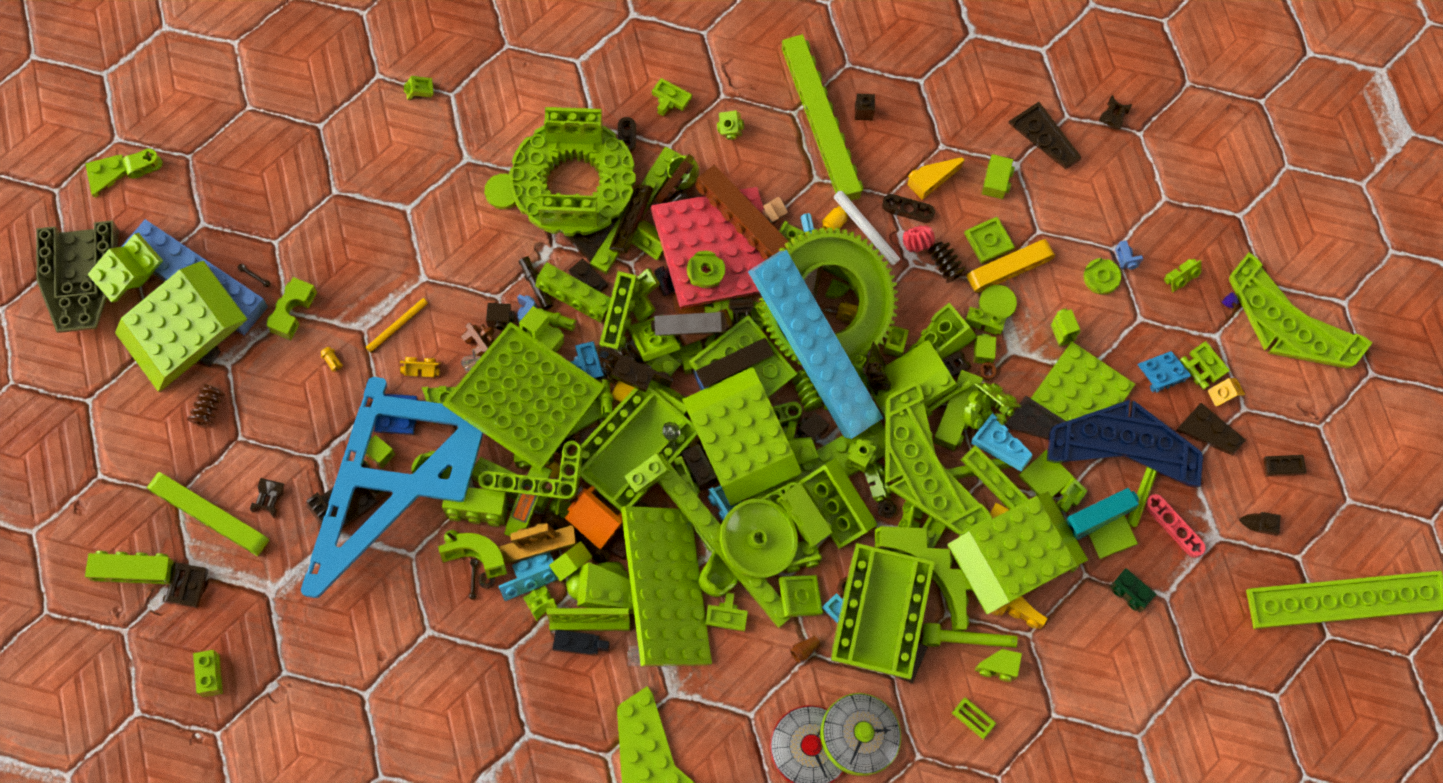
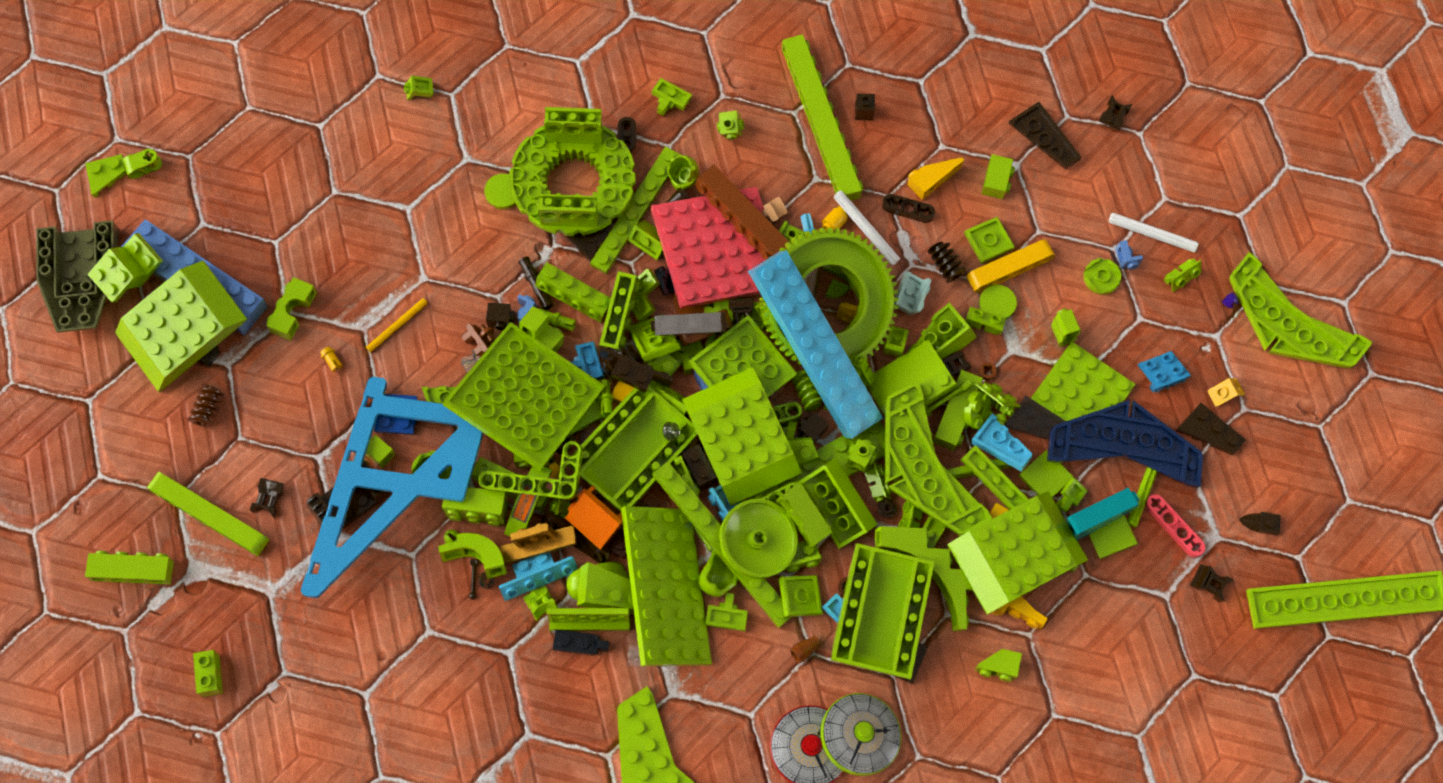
dark brown plate [162,562,209,608] -> none
dark brown hinge [238,264,270,287] -> none
yellow hinge [400,357,441,378] -> none
lime slope [549,541,592,581] -> none
dark brown plate [568,258,608,292] -> none
dark brown tile [609,185,654,253] -> none
lime brick [624,453,673,493] -> none
reddish brown plate [654,154,694,204] -> none
lime plate [687,251,725,288] -> none
dark brown tile [696,337,774,388] -> none
dark brown hinge [863,342,891,396] -> none
coral gear [903,225,935,252] -> none
lime piece [922,623,1017,648] -> none
lime tile [952,697,997,739] -> none
lime brick [973,334,996,364] -> none
dark green bracket [1109,568,1156,613] -> none
lime plate [1179,341,1230,390] -> none
dark brown plate [1263,455,1306,477] -> none
none -> light aqua bracket [894,271,931,315]
none -> white axle [1109,213,1199,252]
none -> dark brown piece [1190,564,1234,602]

